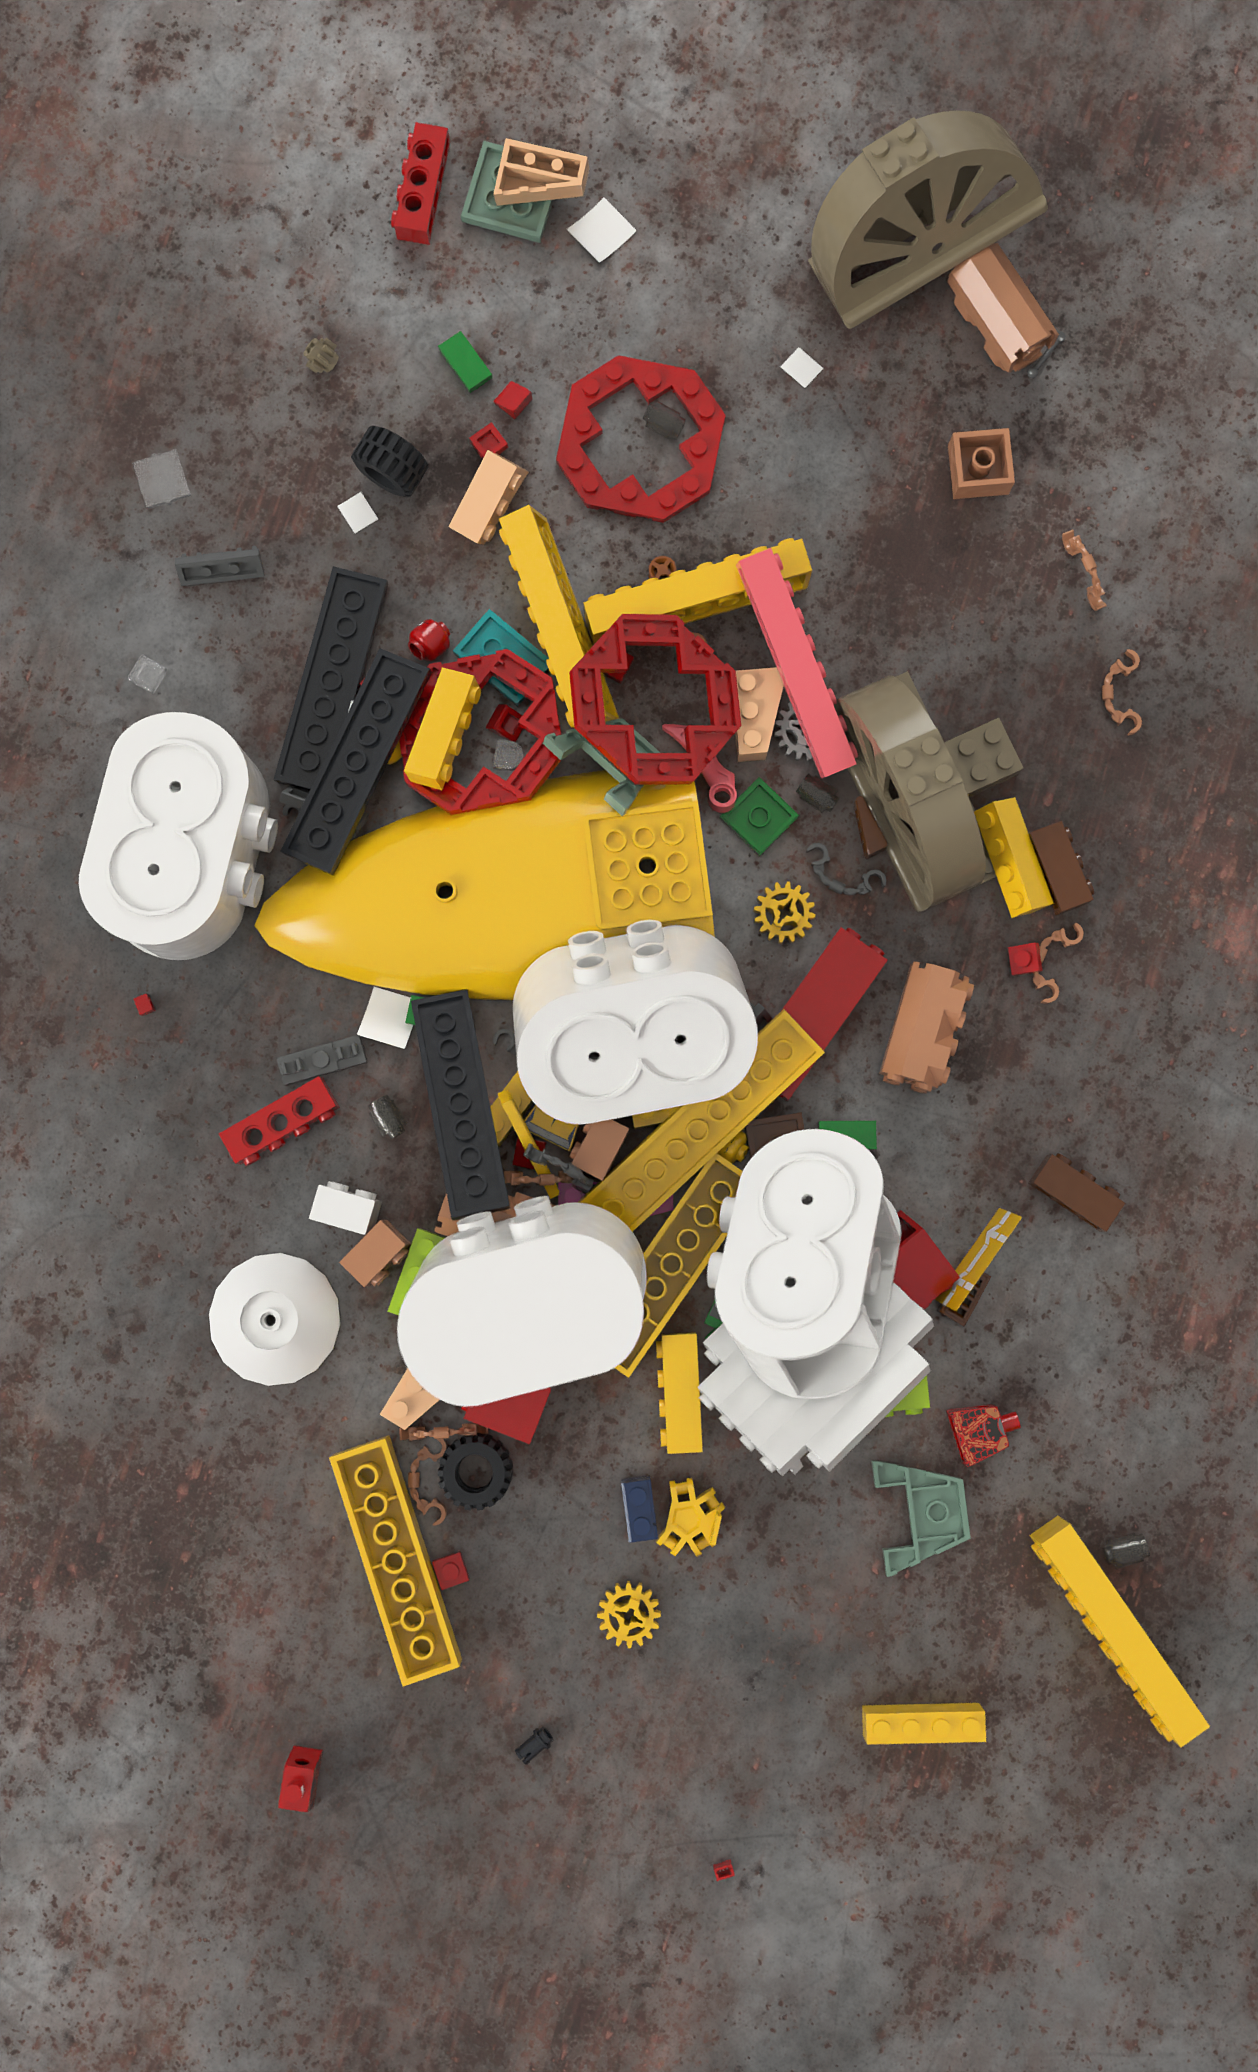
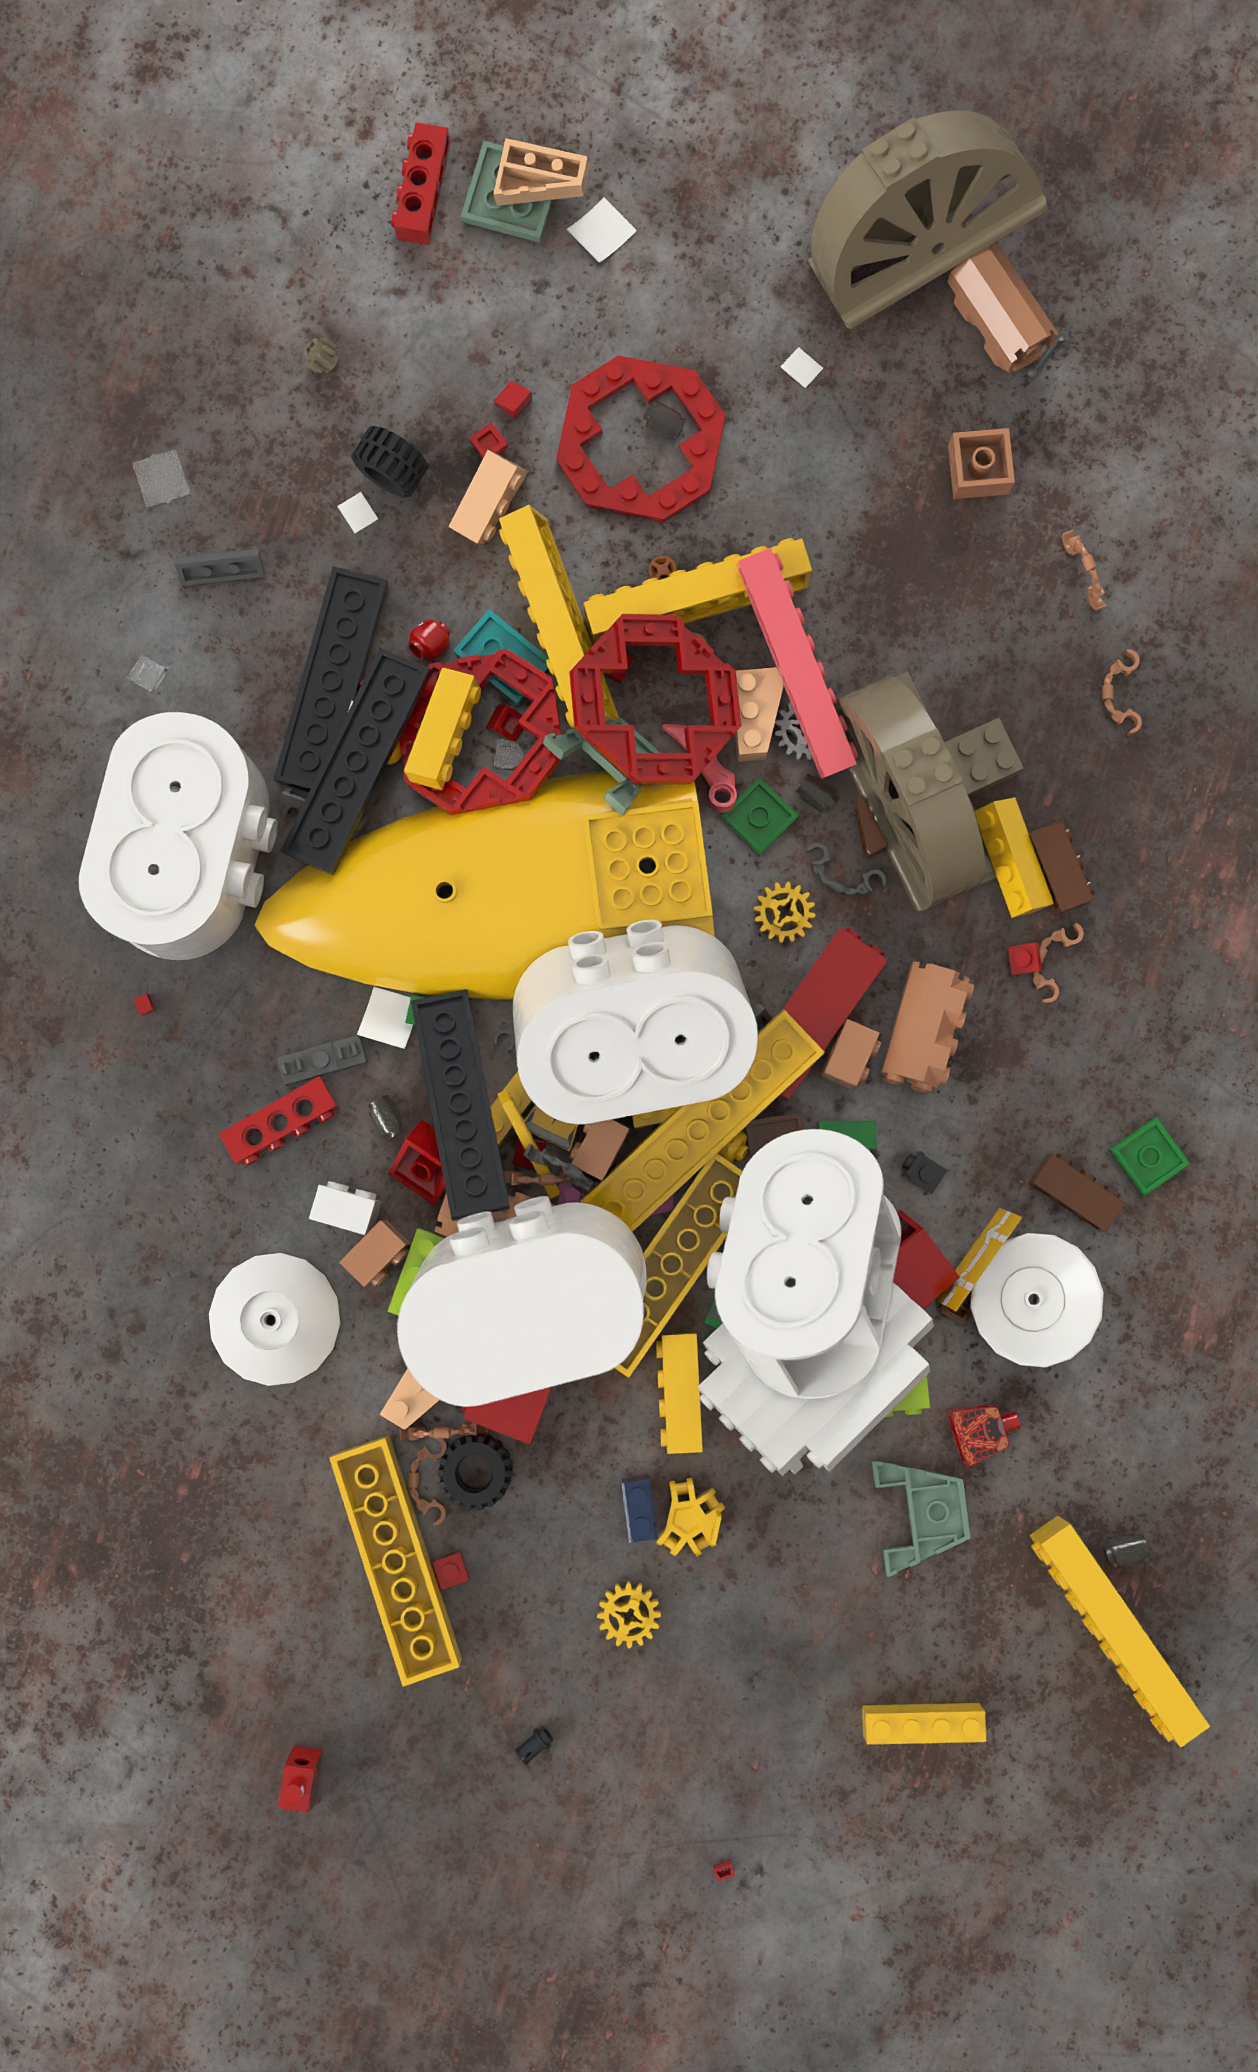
green tile [438,331,493,393] -> none
none -> red slope [388,1119,445,1206]
none -> nougat brick [819,1019,881,1090]
none -> black bracket [902,1151,947,1194]
none -> white dish [970,1233,1104,1367]
none -> green tile [1108,1117,1190,1197]

